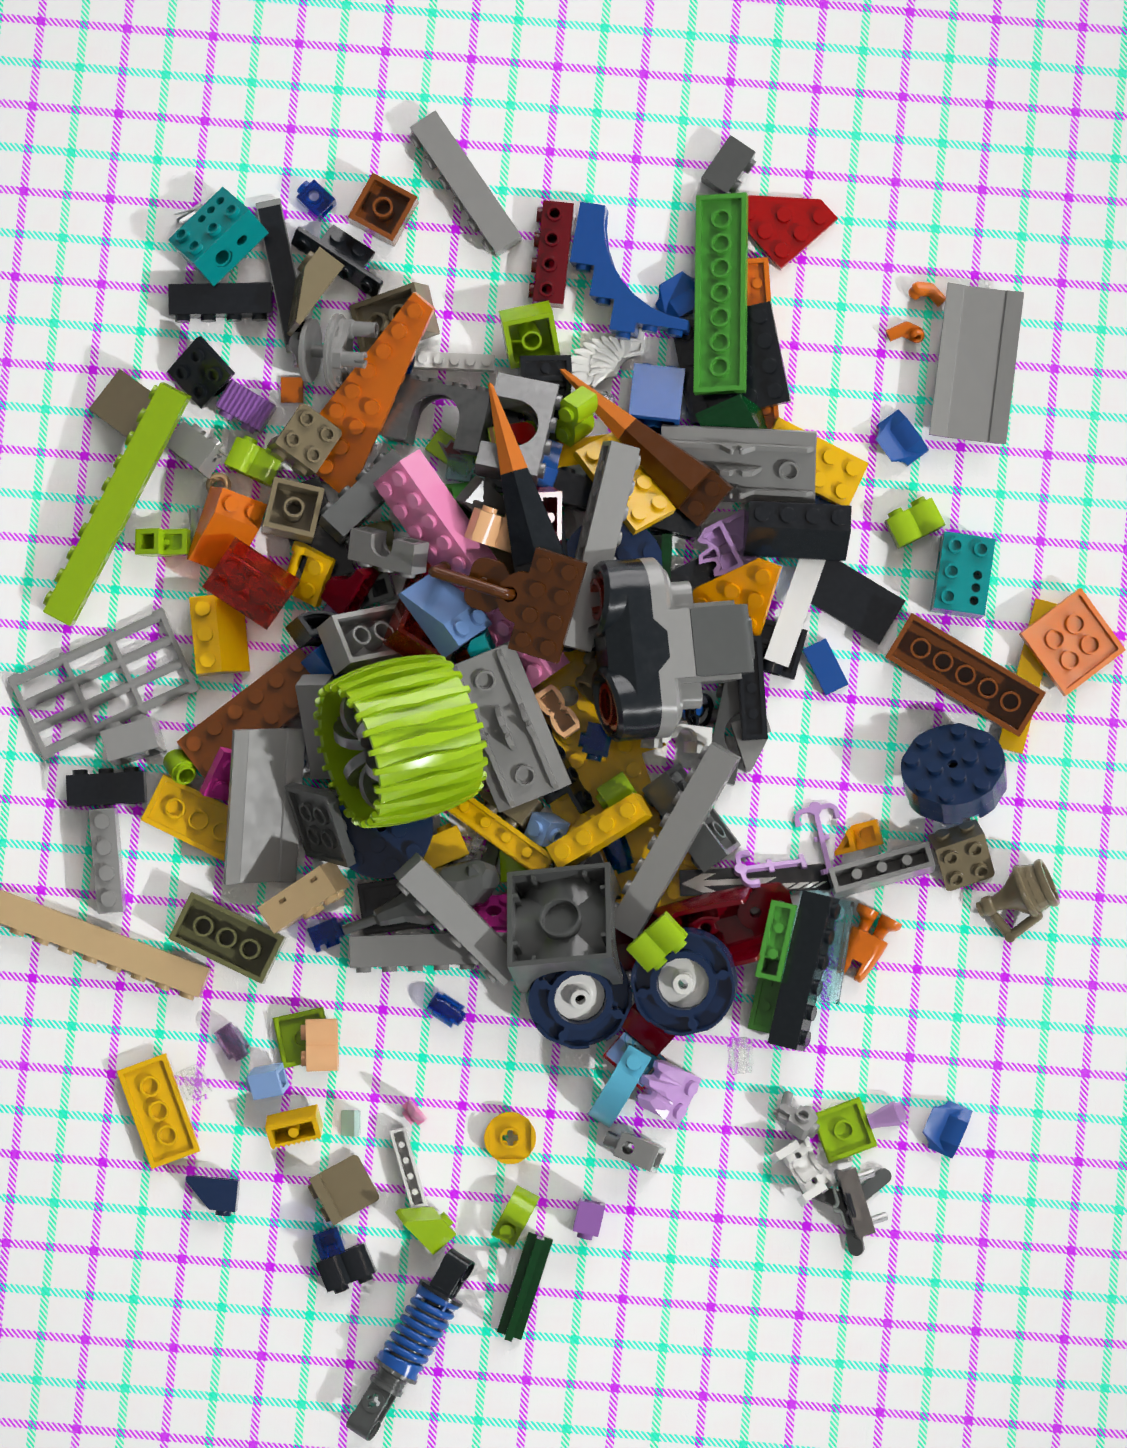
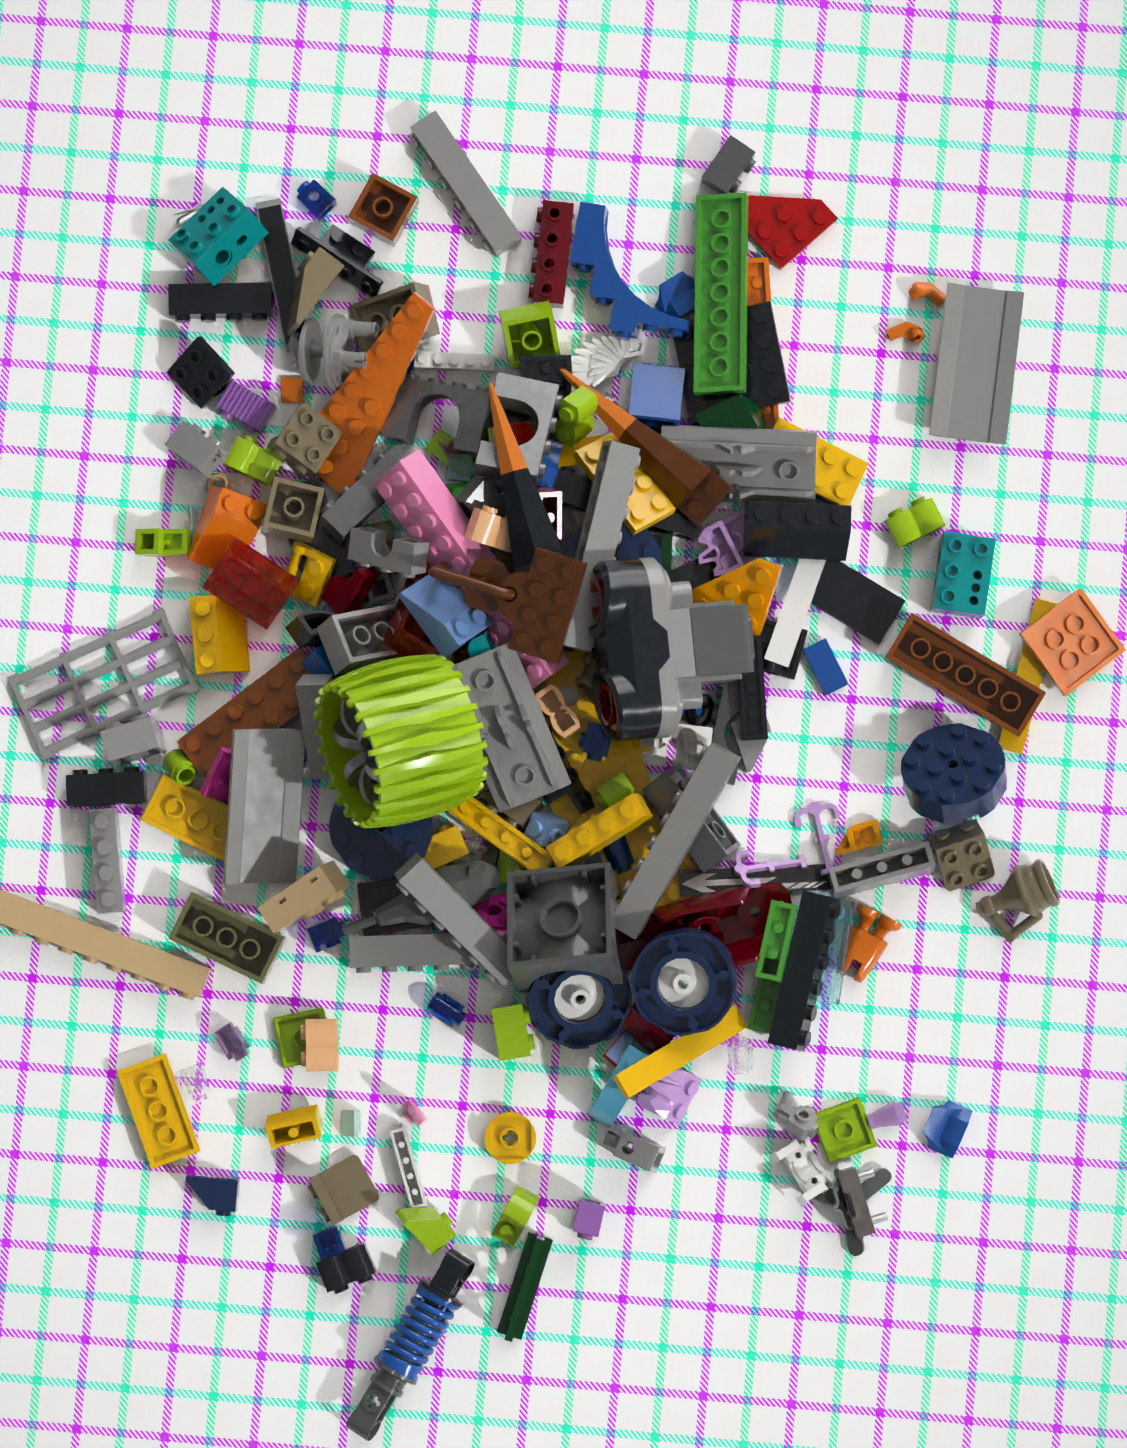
lime brick [43,382,191,626] -> none
dark tan slope [89,369,151,438] -> none
light blue brick [246,1062,290,1100] -> none
dark grey plate [284,782,356,868] -> none
lime brick [626,911,688,972] -> none
blue slope [875,409,929,467] -> none
none -> lime brick [491,1004,535,1061]
none -> yellow tile [613,1005,748,1100]

